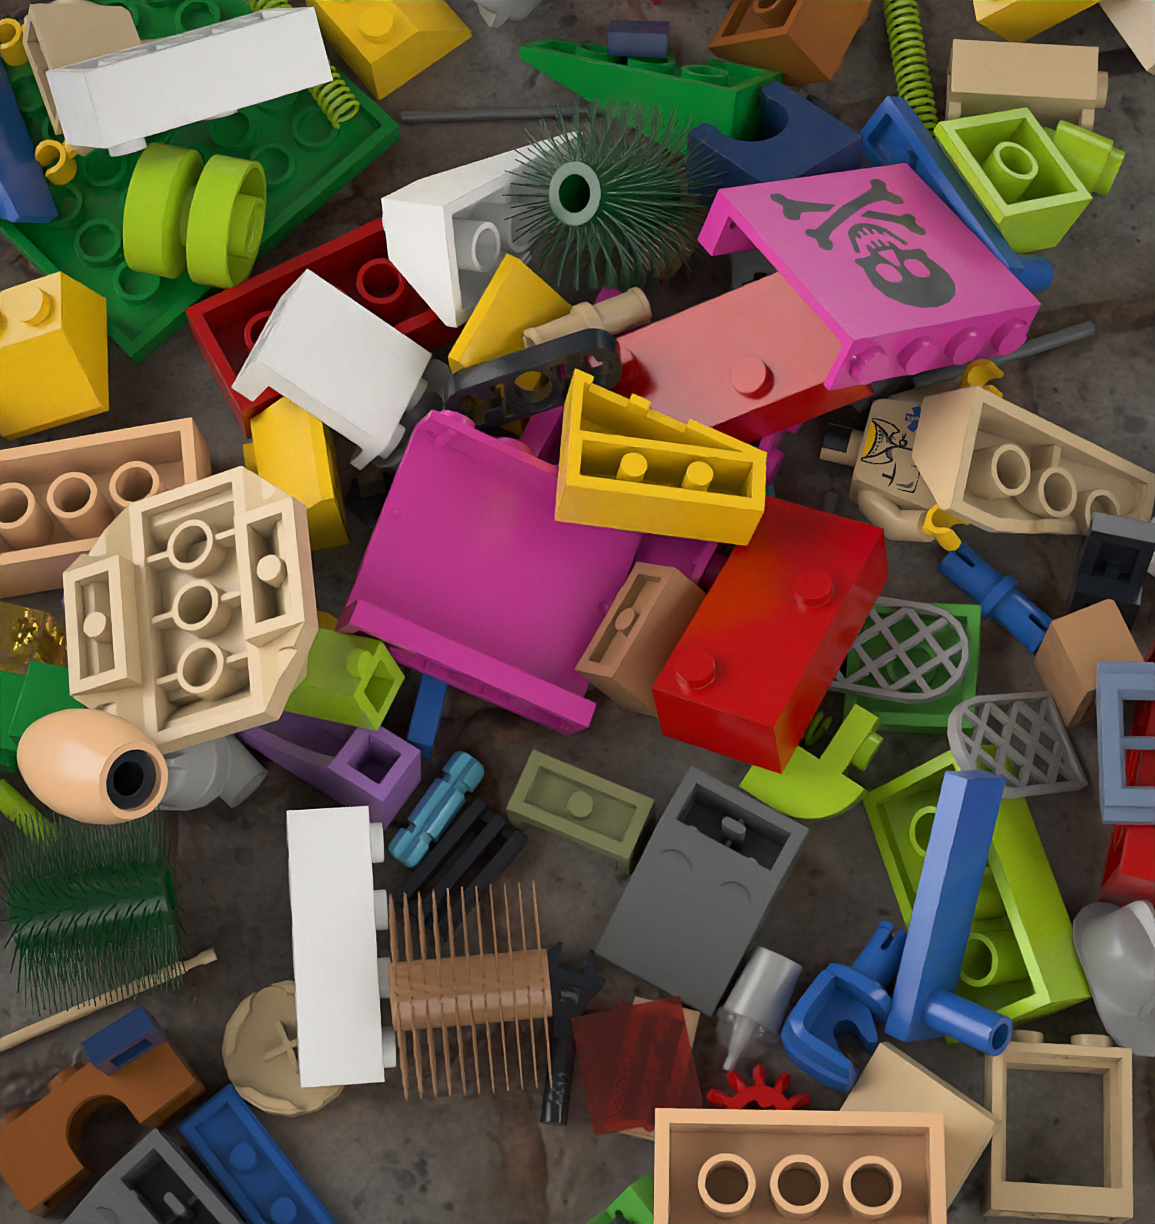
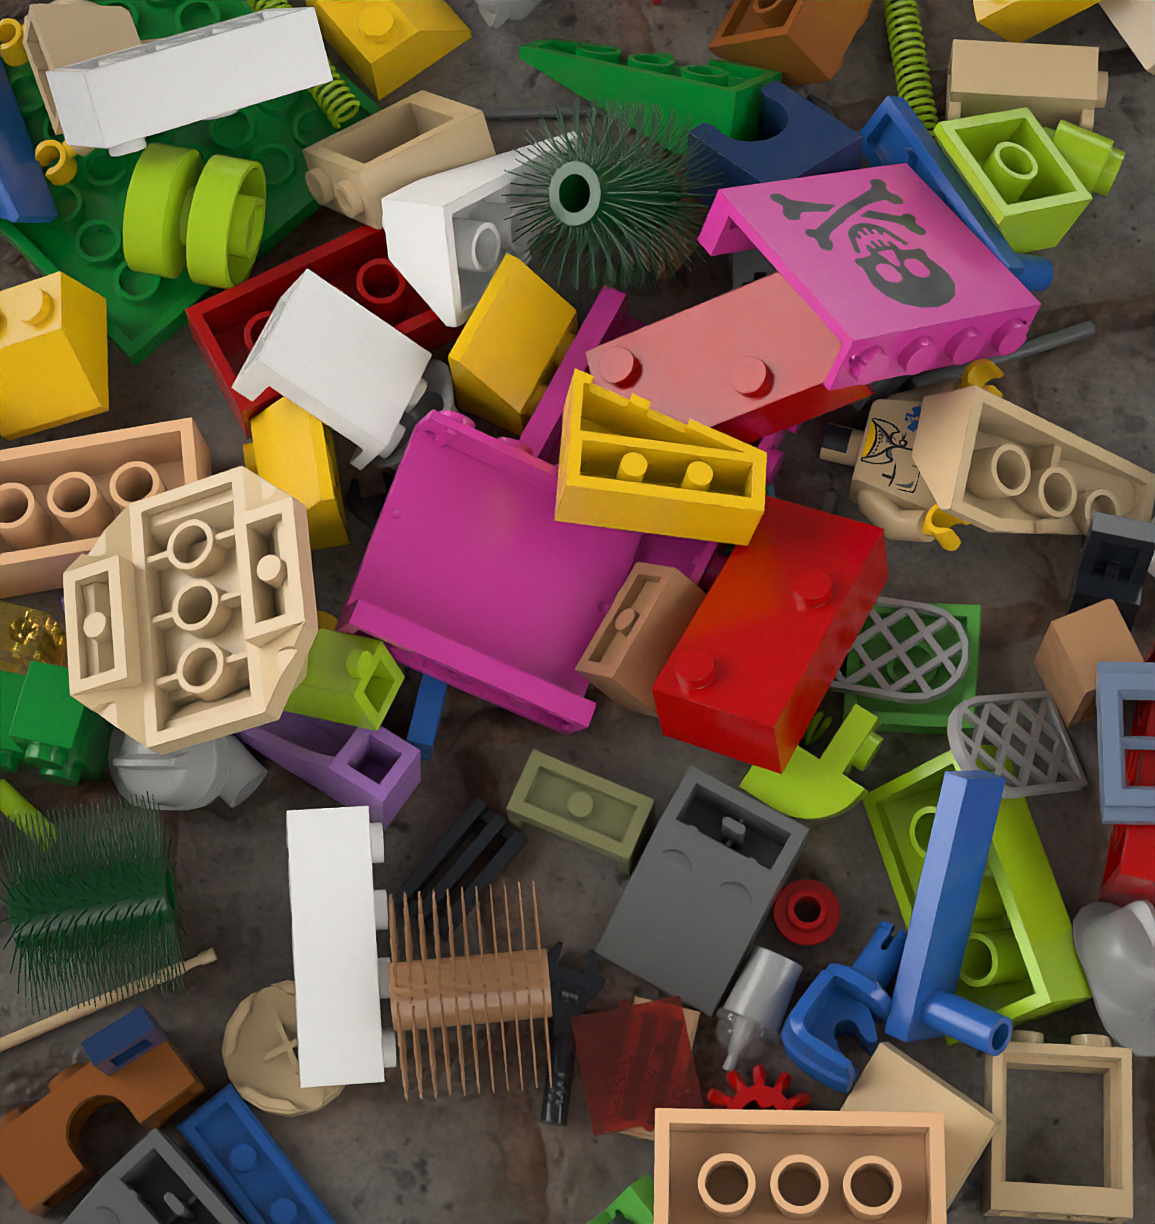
light nougat piece [17,709,168,825] -> none
medium azure axle [388,751,484,870] -> none
black beam [444,328,623,432] -> none
tan pin [523,287,652,349] -> none
dark blue tile [607,20,669,58] -> none
blue pin [937,540,1053,655] -> none
none -> tan window [302,90,496,230]
none -> red plate [773,879,840,947]

